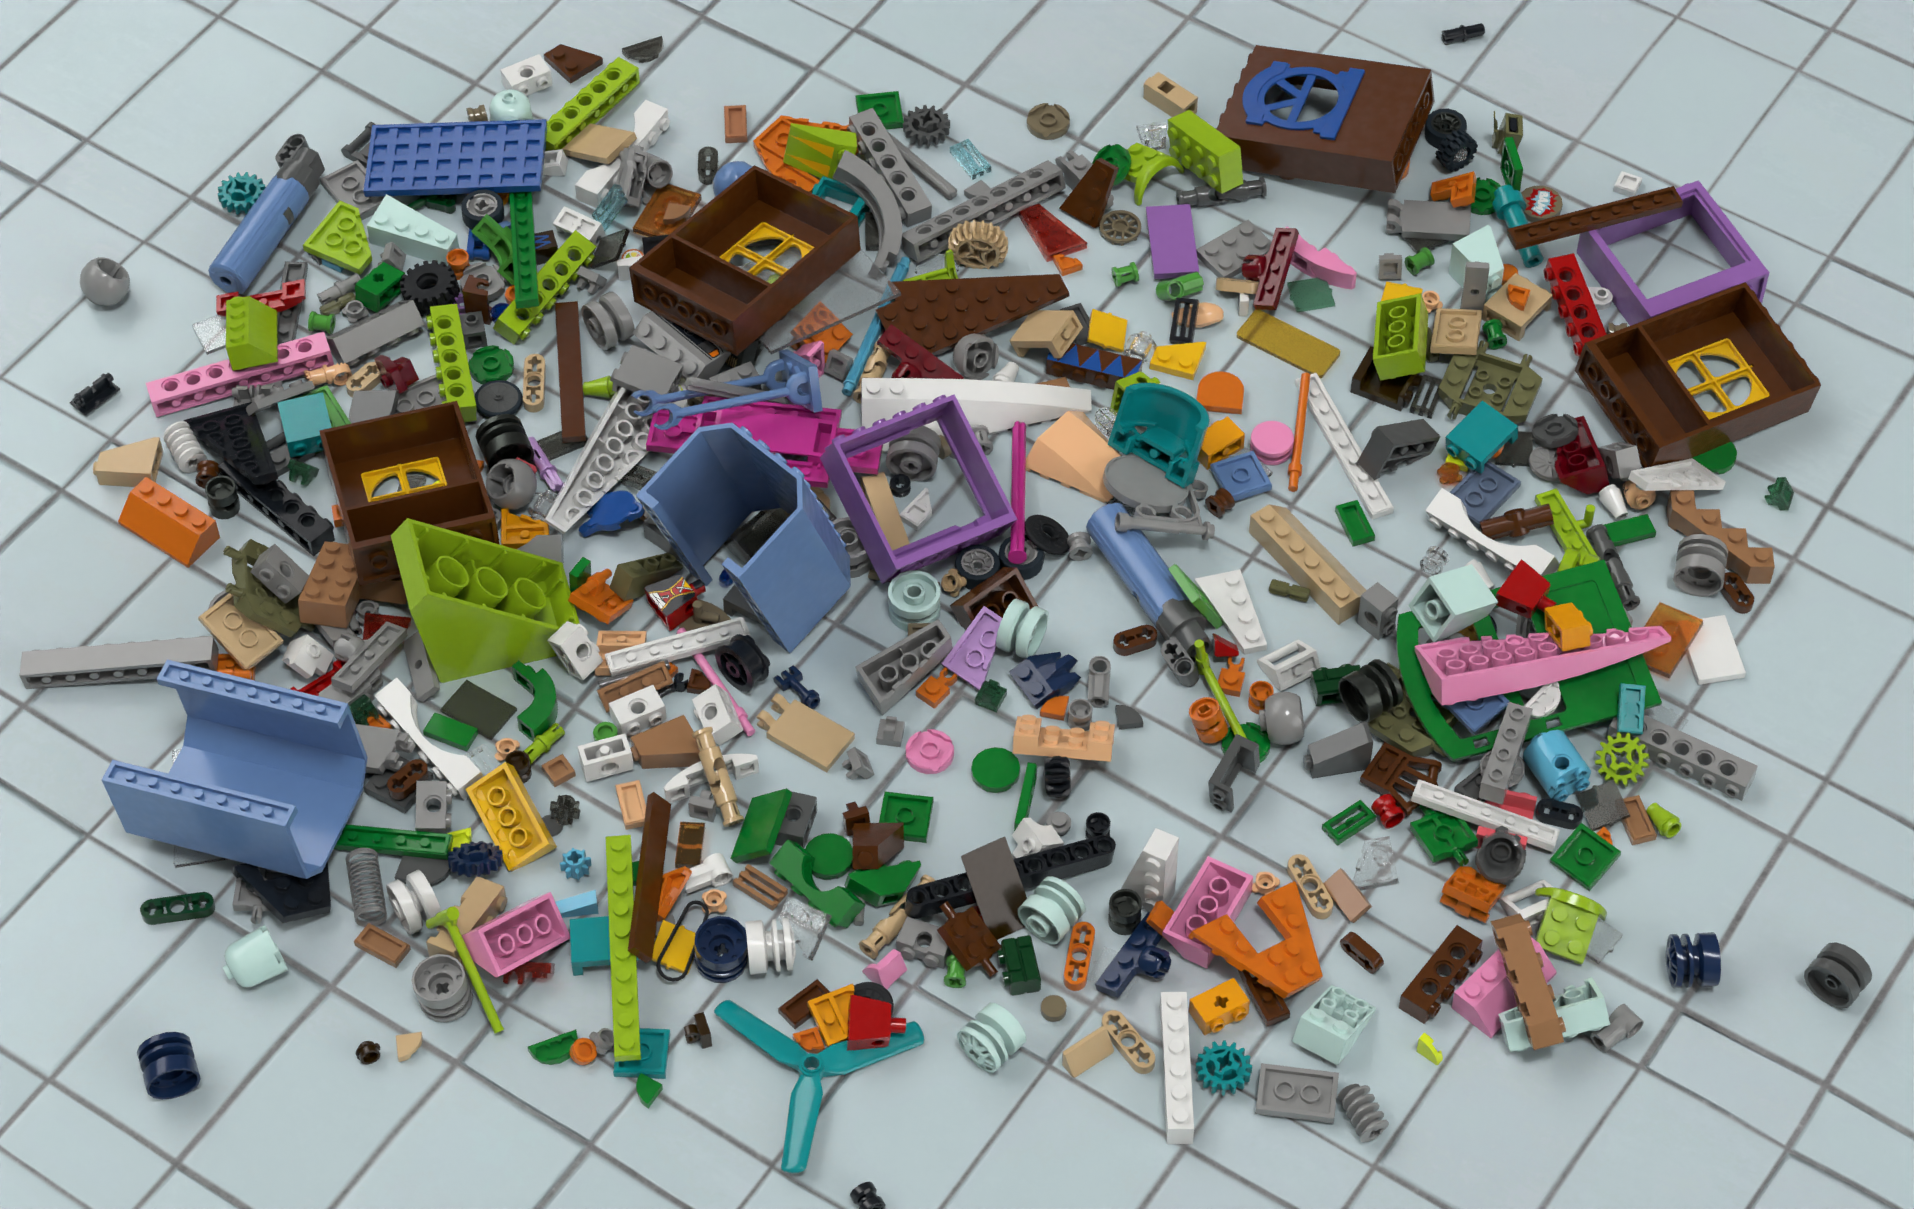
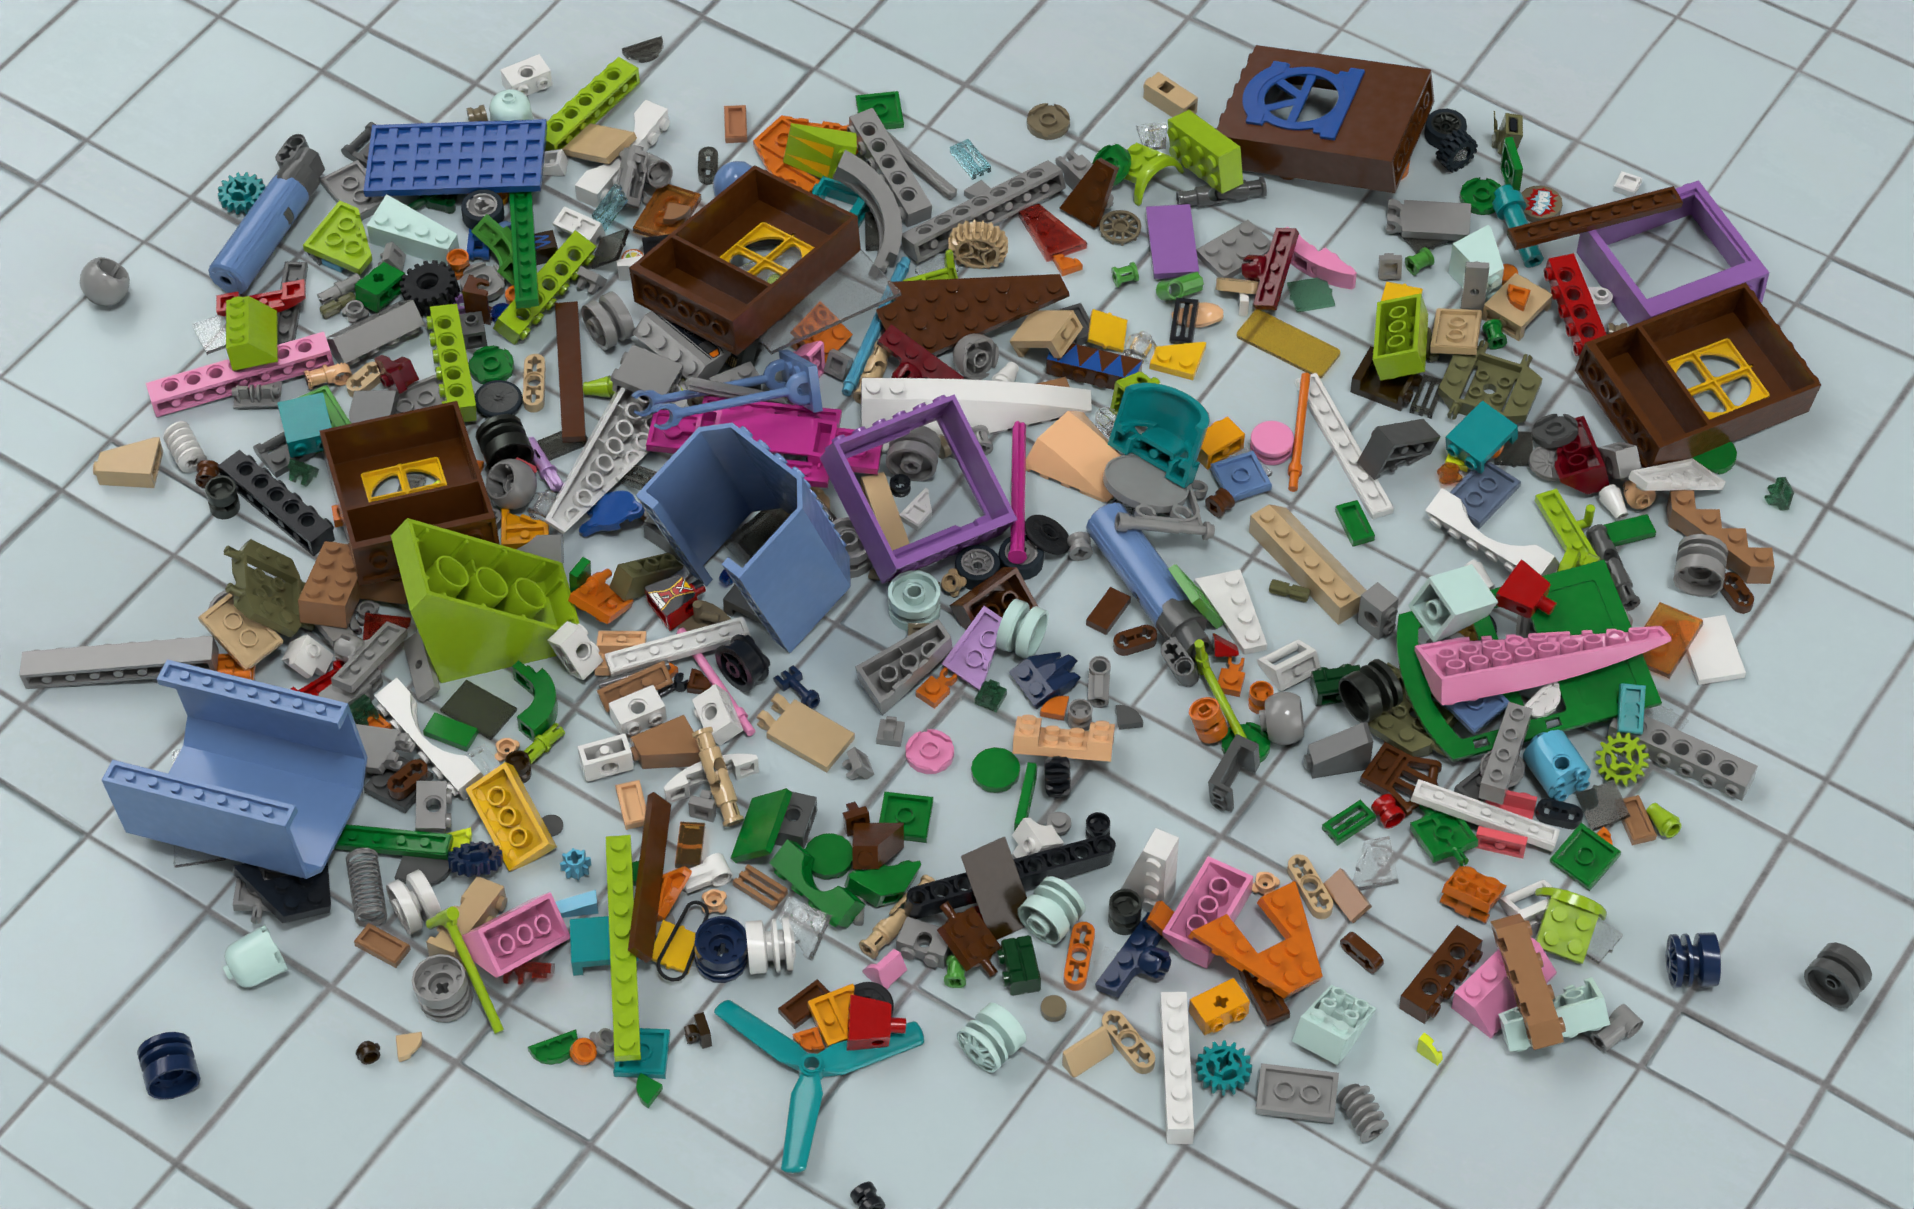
black hinge [70,373,120,416] -> none
orange slope [118,477,220,568] -> none
dark green beam [140,892,215,925] -> none
black wing [184,402,278,485] -> none
light grey tile [246,380,315,416] -> none
light grey brick [250,544,309,604] -> none
bright green bush [308,311,336,334] -> none
medium nougat tile [541,754,576,787] -> none
reddish brown wing [544,44,603,84] -> none
clear smoke gear [550,795,580,825] -> none
bright green tile [593,722,618,741] -> none
dark grey gear [903,105,950,147] -> none
orange tile [1197,371,1244,414] -> none
clear wheel [1420,546,1449,576] -> none
light nougat plate [1422,291,1443,314] -> none
orange plate [1430,171,1477,208] -> none
black axle [1441,23,1485,44] -> none
dark grey hair [1475,826,1526,883] -> none
reddish brown piece [1479,503,1554,540] -> none
light orange brick [1544,602,1593,652] -> none
none -> reddish brown tile [1086,587,1131,635]

